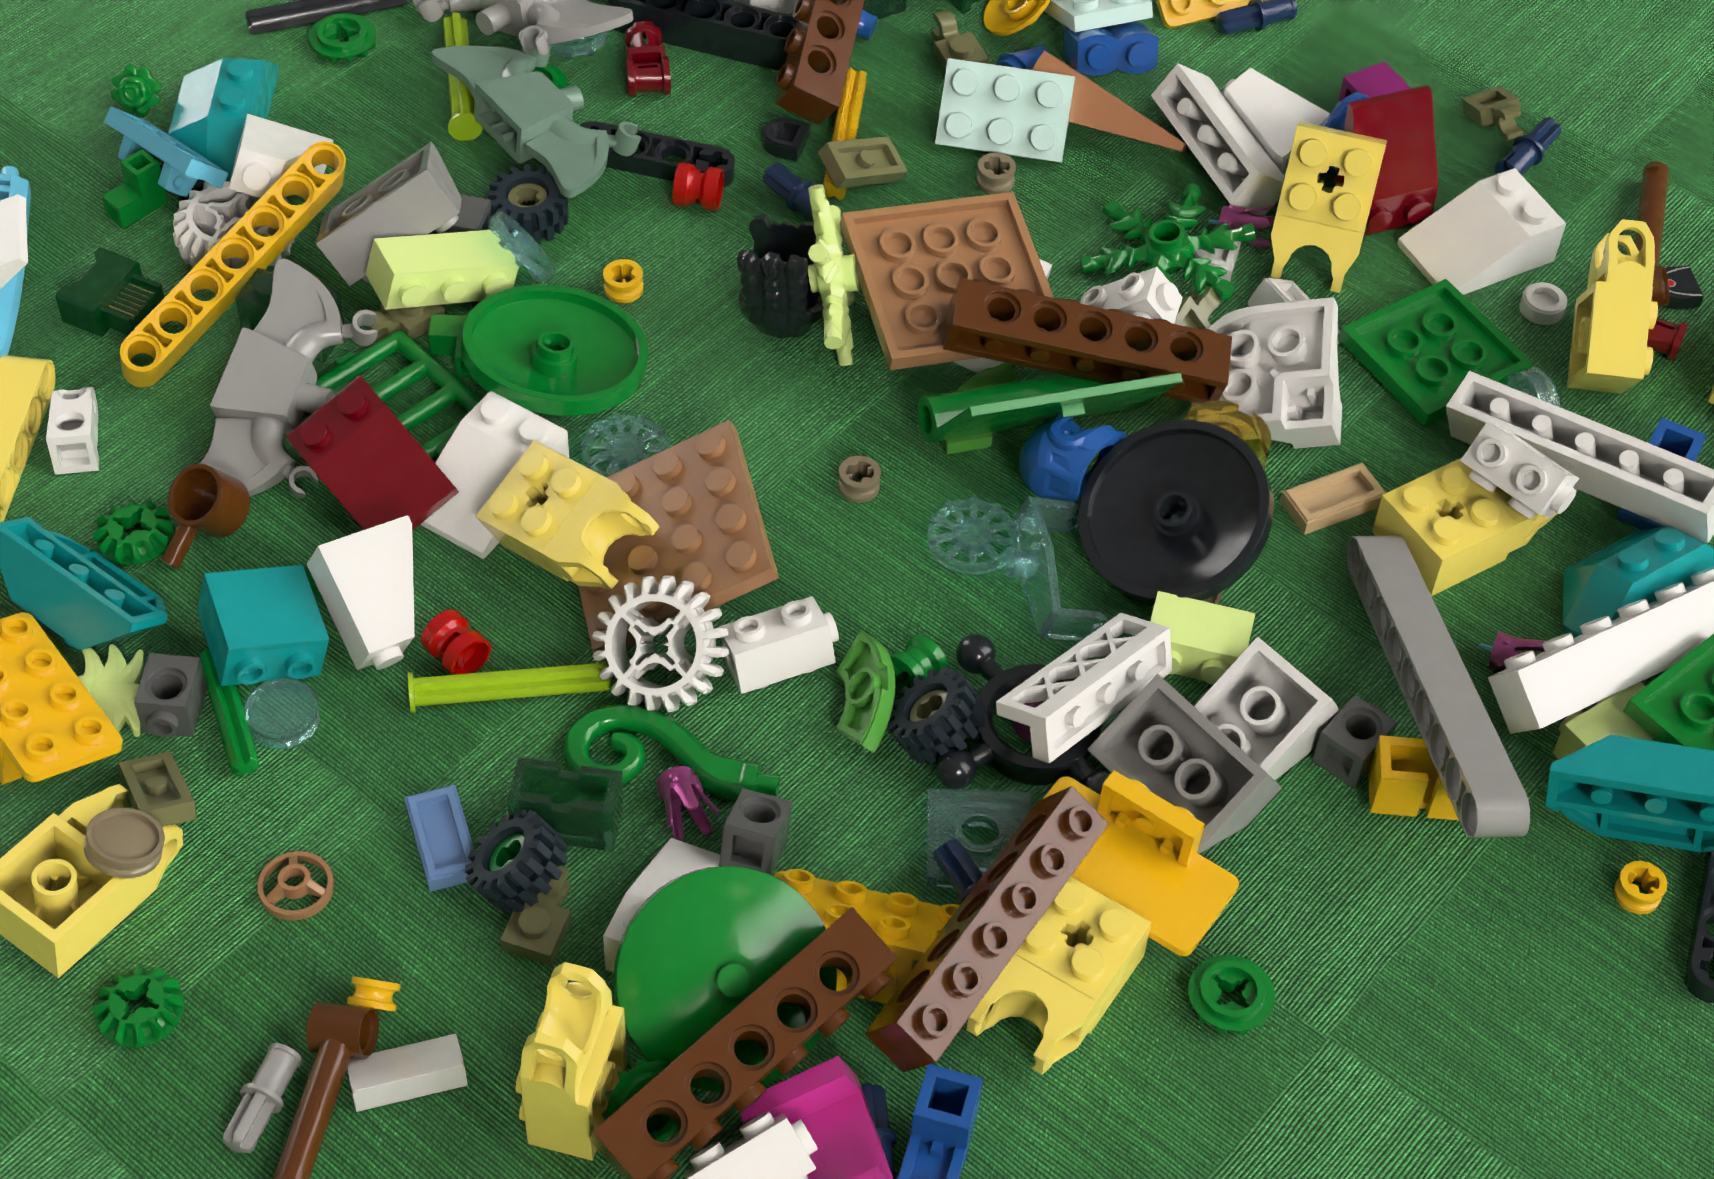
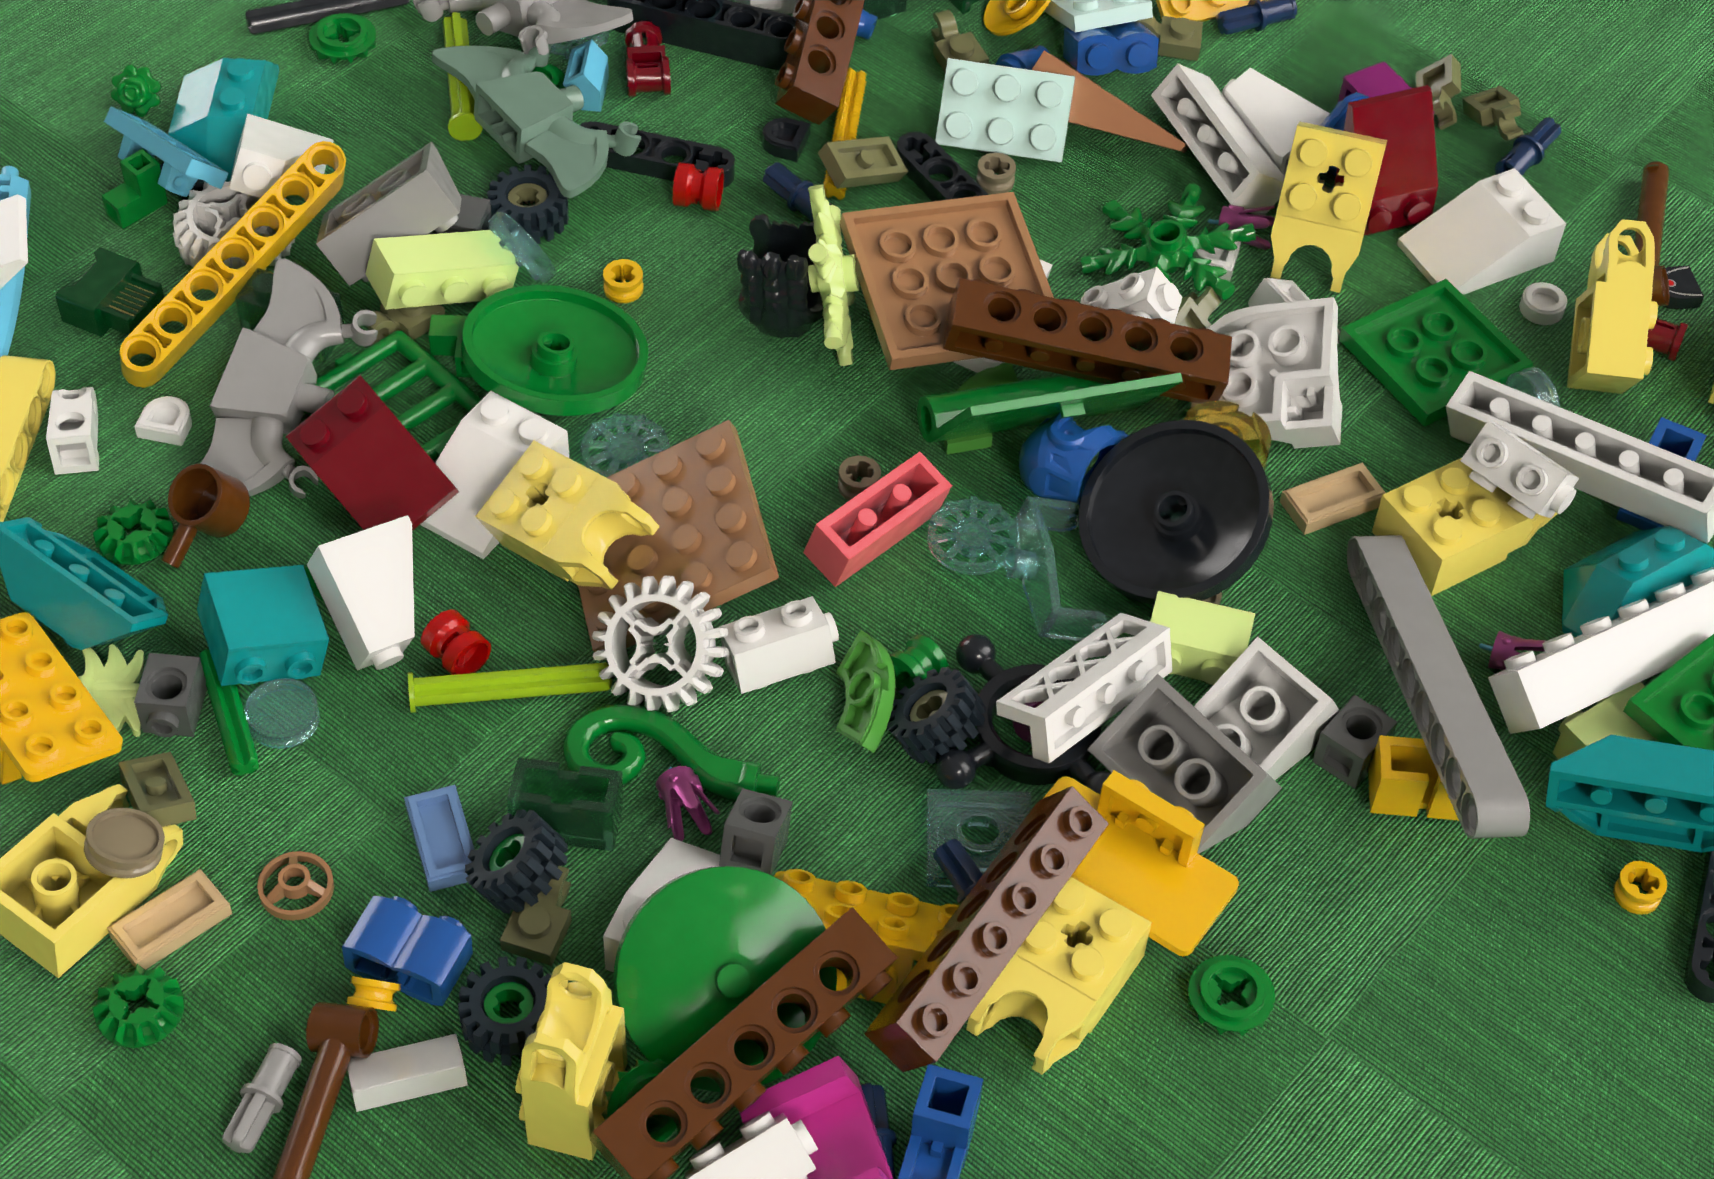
none -> tan tile [107,869,232,970]
none -> white tile [134,396,192,446]
none -> blue brick [342,896,473,1006]
none -> black bush [458,956,551,1066]
none -> medium azure piece [563,39,609,112]
none -> coral brick [803,451,952,587]
none -> black beam [896,132,989,202]
none -> olive plate [1137,16,1203,61]
none -> olive plate [1416,54,1461,130]

